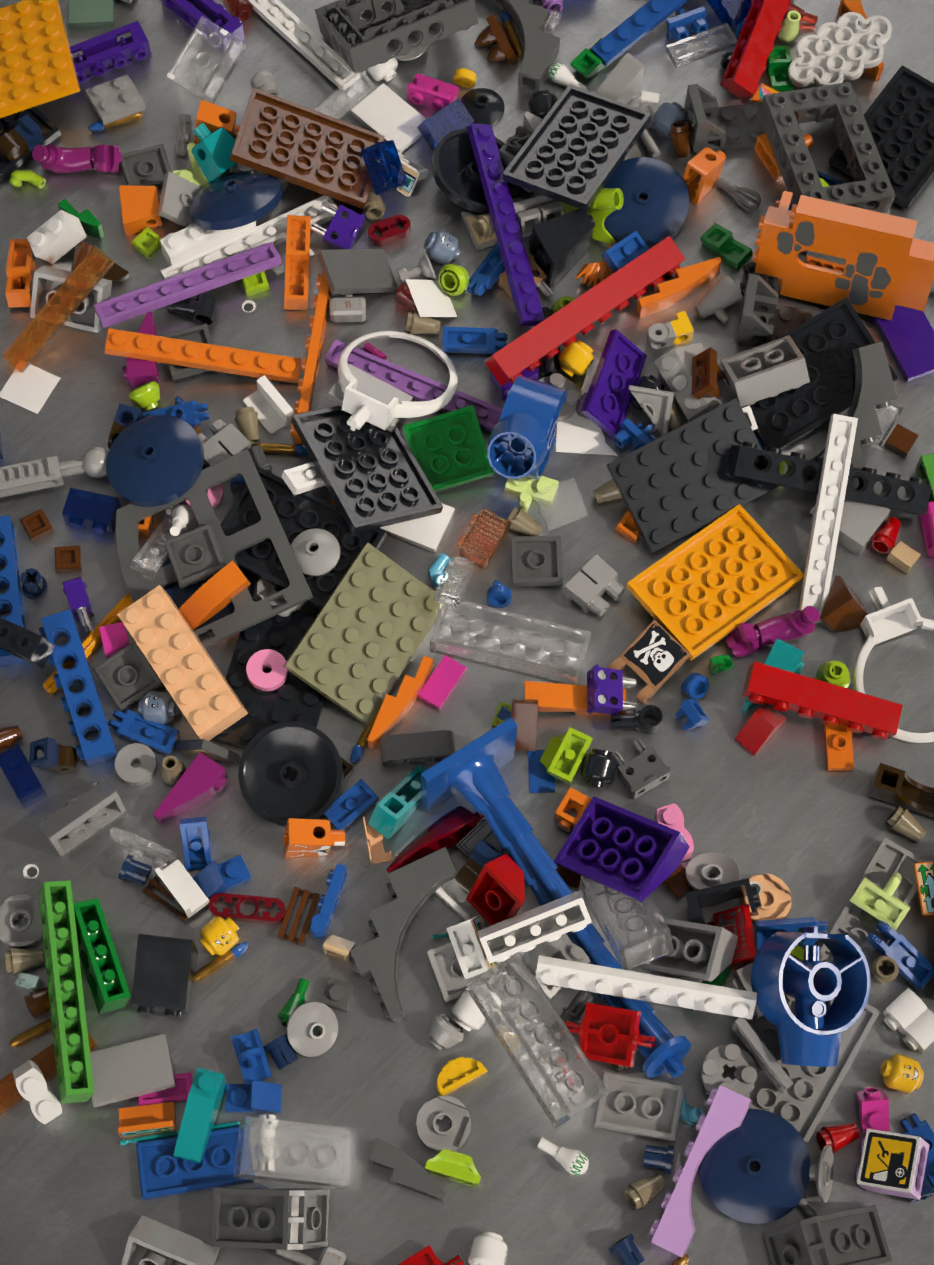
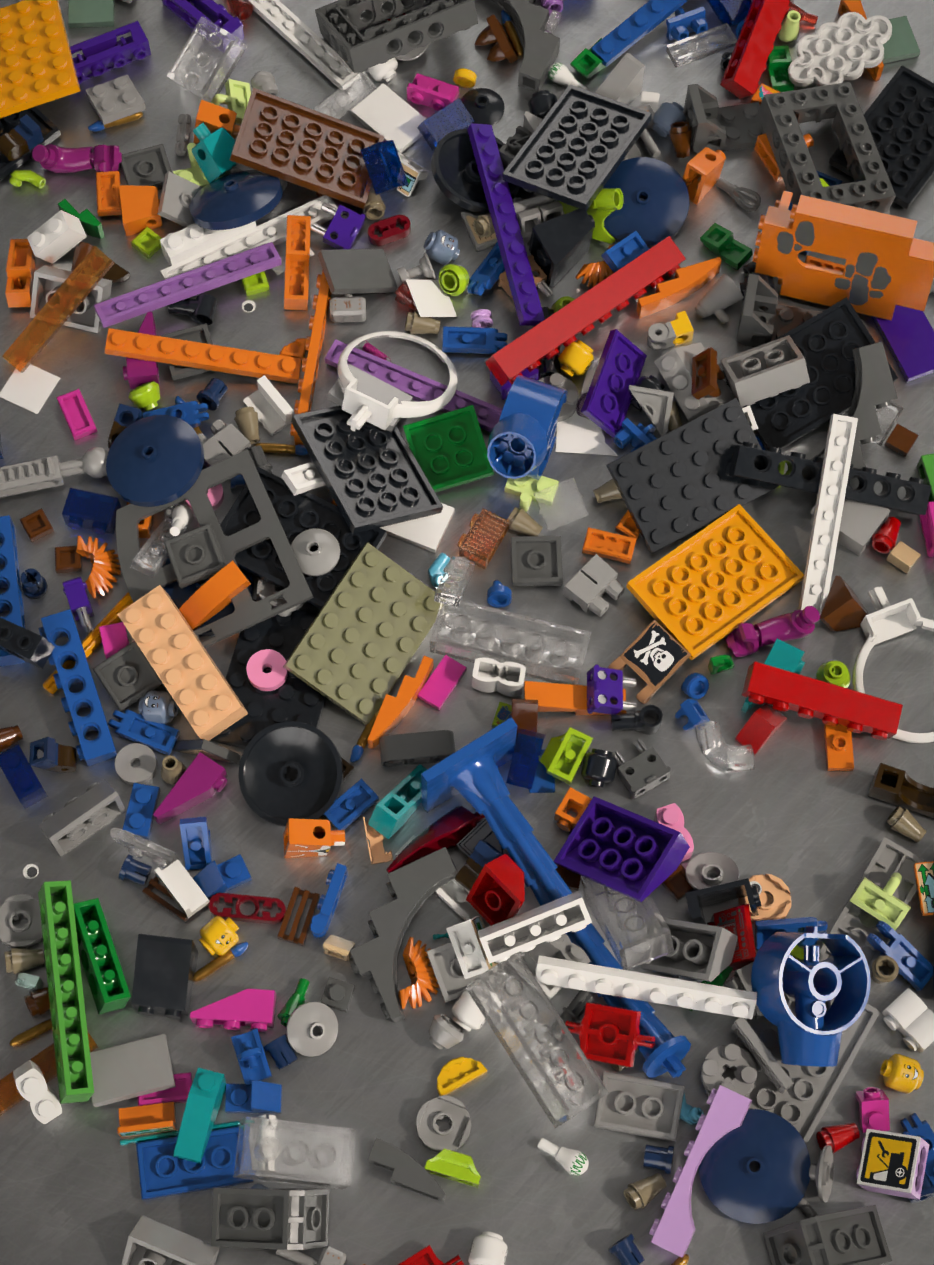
none -> dark pink tile [56,389,97,441]
none -> orange hair [76,536,121,598]
none -> orange plate [96,171,122,217]
none -> blue plate [122,783,160,840]
none -> dark pink slope [190,989,277,1032]
none -> dark blue bush [196,378,228,411]
none -> yellowish green plate [210,79,251,124]
none -> orange tile [279,338,306,363]
none -> orange hair [398,937,440,1009]
none -> lavender bush [471,309,493,328]
none -> white brick [472,658,526,697]
none -> clear blue brick [506,729,546,790]
none -> orange plate [582,527,636,564]
none -> clear cylinder [695,722,755,771]
none -> sand green tile [882,16,920,64]

